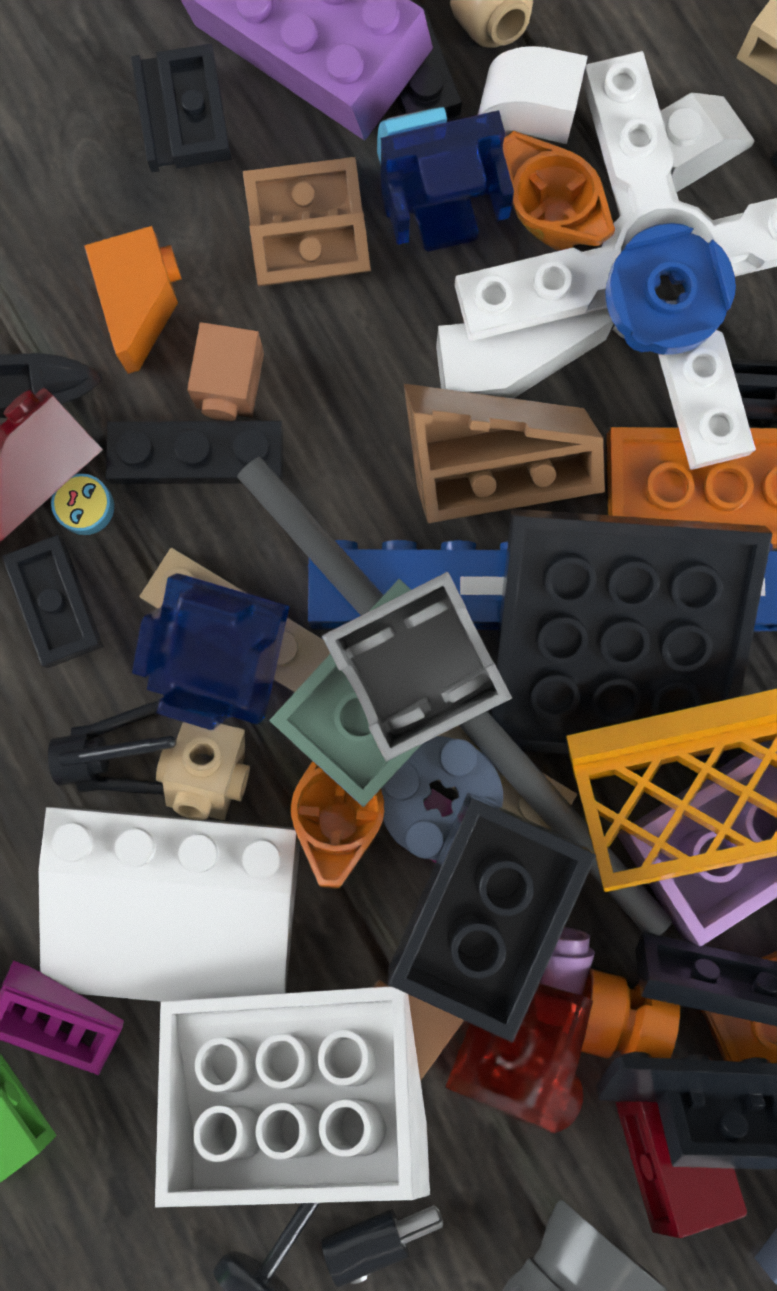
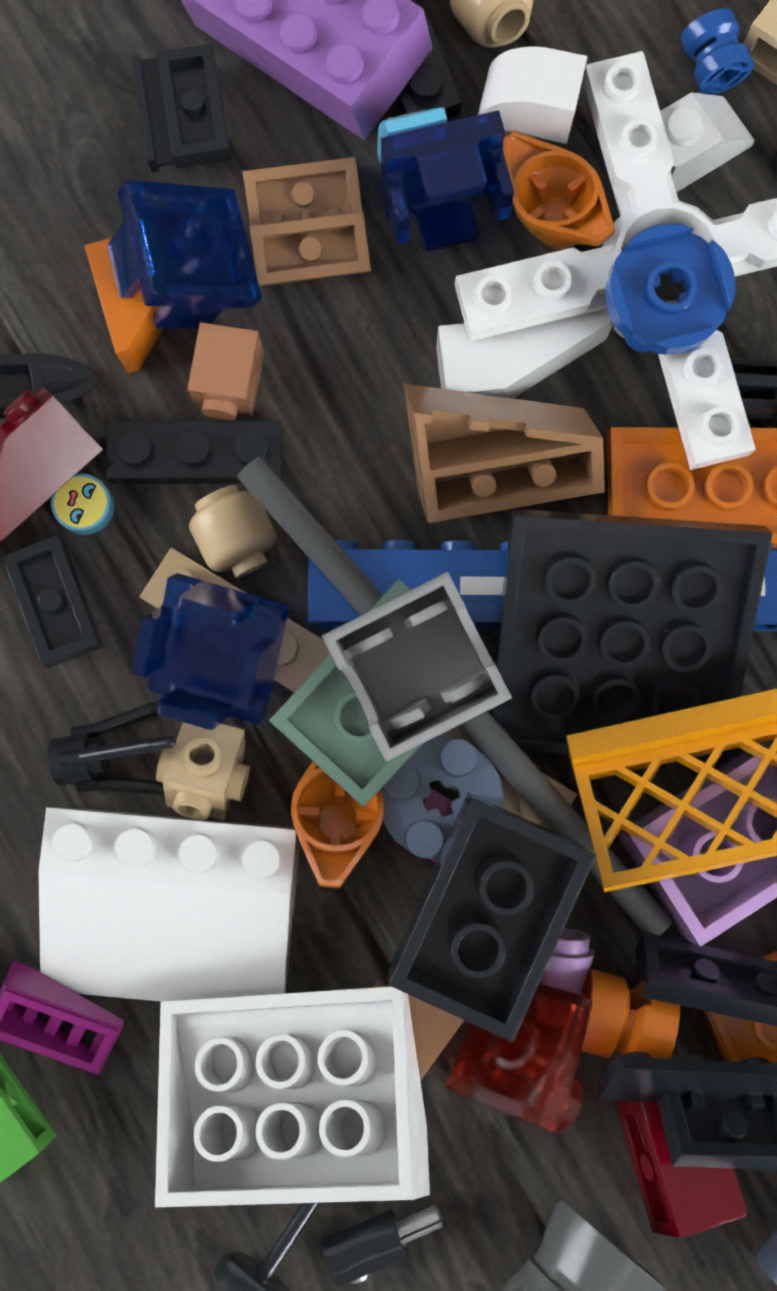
none -> clear blue panel [108,180,262,329]
none -> tan head [189,485,277,578]
none -> blue wheel [680,8,754,95]

